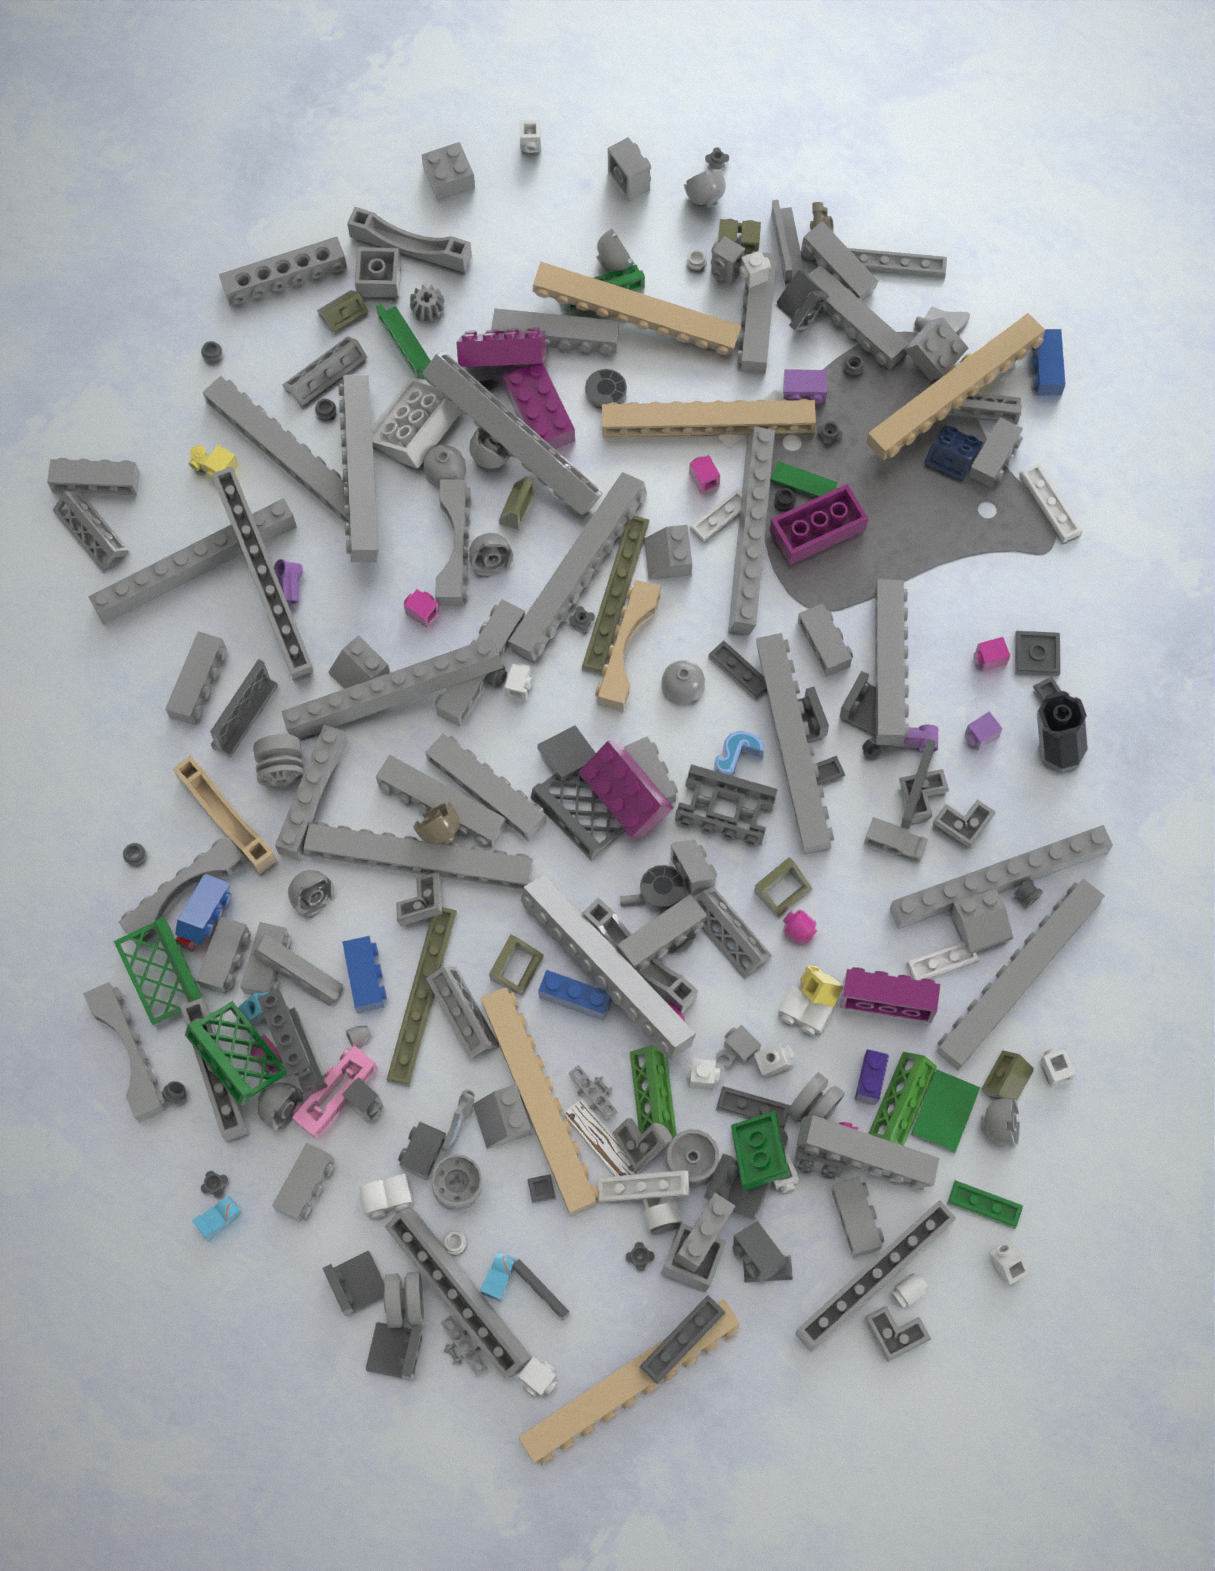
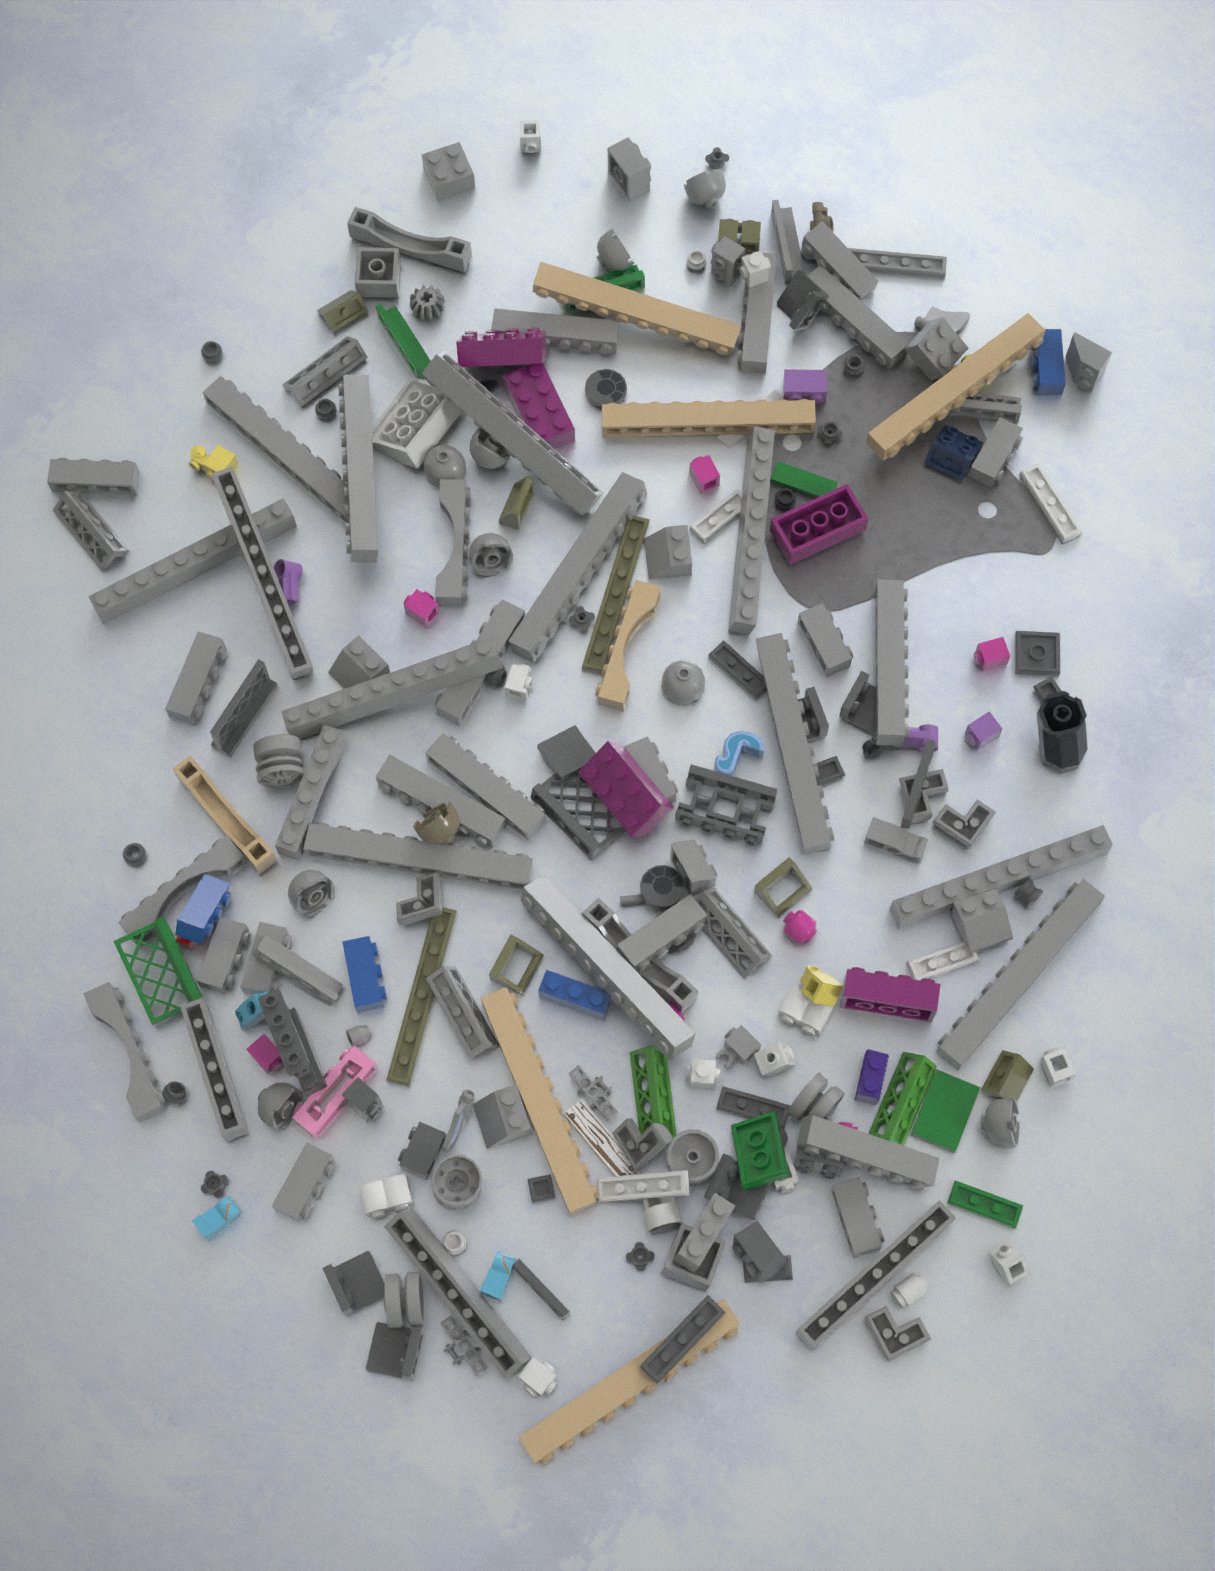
green fence [185,1001,287,1107] -> none
light grey brick [219,236,347,305] -> none
none -> light grey slope [1066,332,1112,392]

